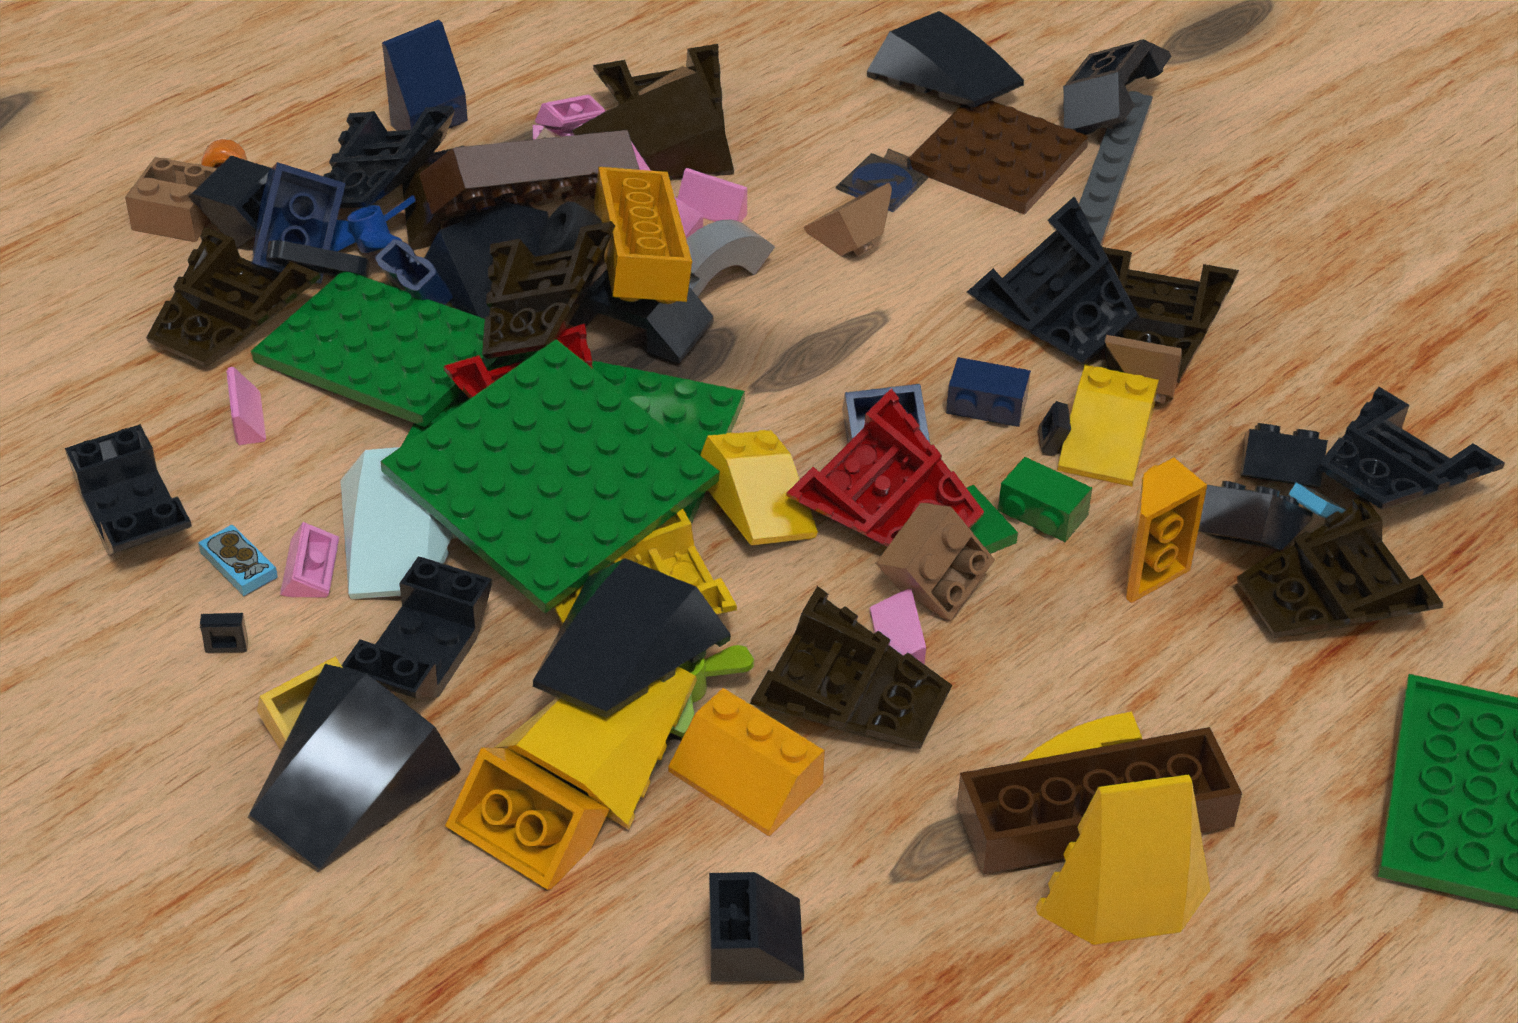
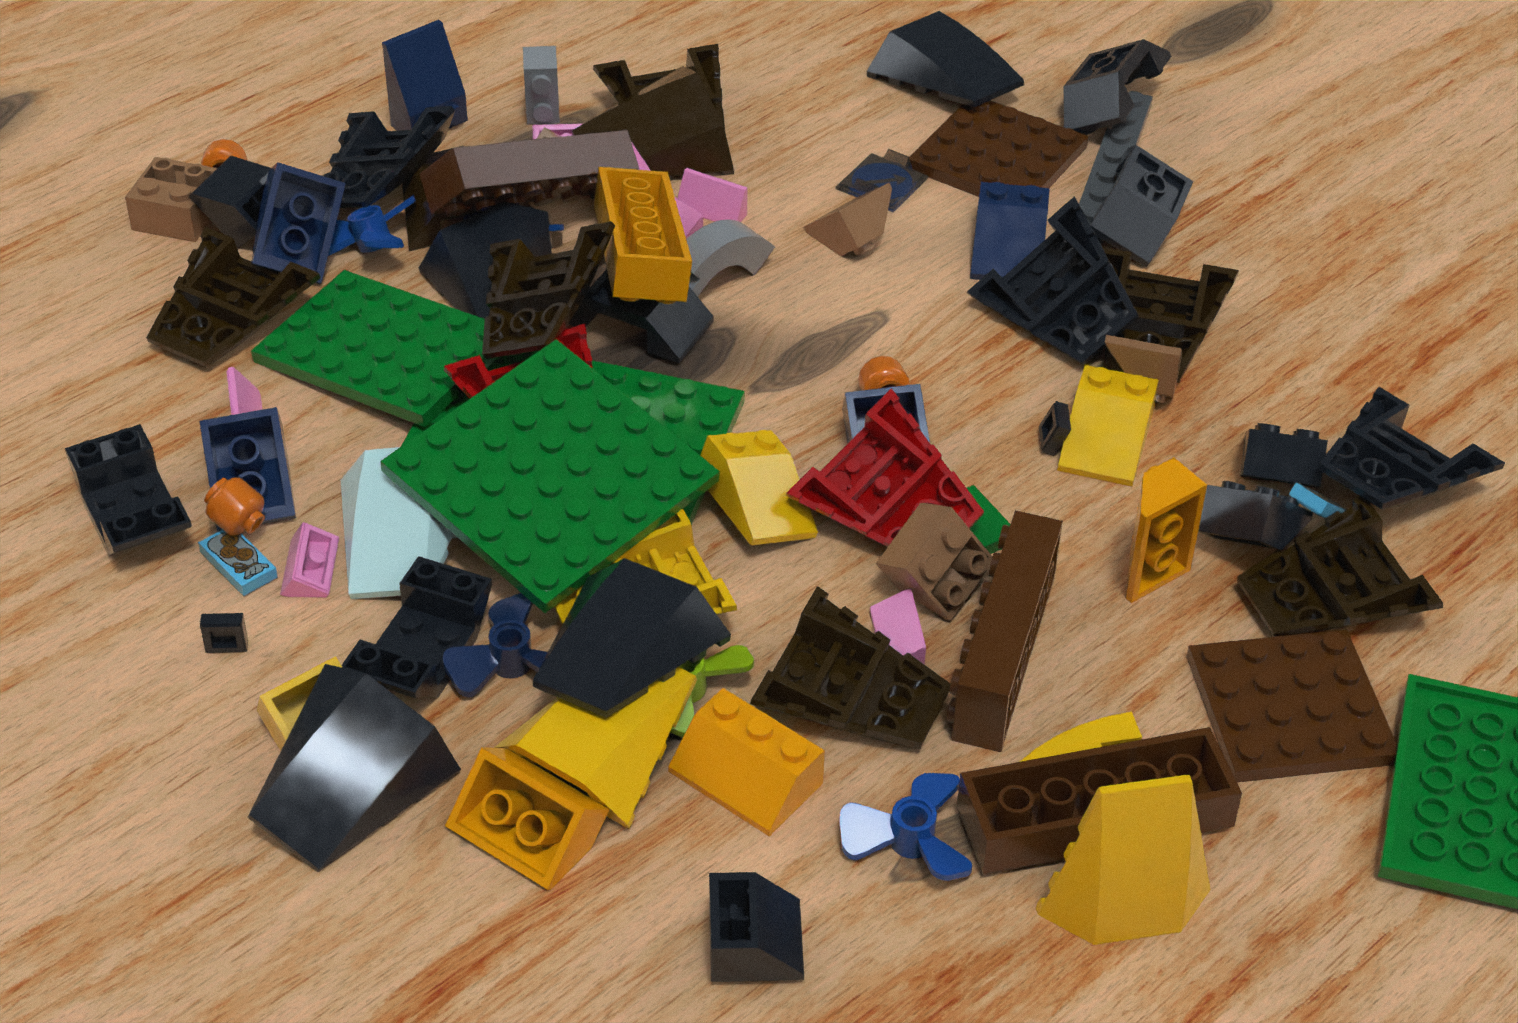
black beam [265,240,370,278] -> none
dark blue brick [375,239,453,305] -> none
bright pink slope [535,94,606,128] -> none
black tyre [539,201,602,256] -> none
dark blue brick [946,357,1031,427] -> none
green brick [998,457,1092,542] -> none
none -> dark blue slope [199,407,296,532]
none -> orange head [204,477,265,536]
none -> dark blue piece [443,593,548,697]
none -> light grey brick [523,46,560,125]
none -> blue piece [839,773,972,881]
none -> orange head [858,356,910,391]
none -> reddish brown brick [947,510,1063,752]
none -> dark blue slope [970,182,1050,280]
none -> black slope [1090,145,1194,267]
none -> reddish brown plate [1186,629,1397,783]

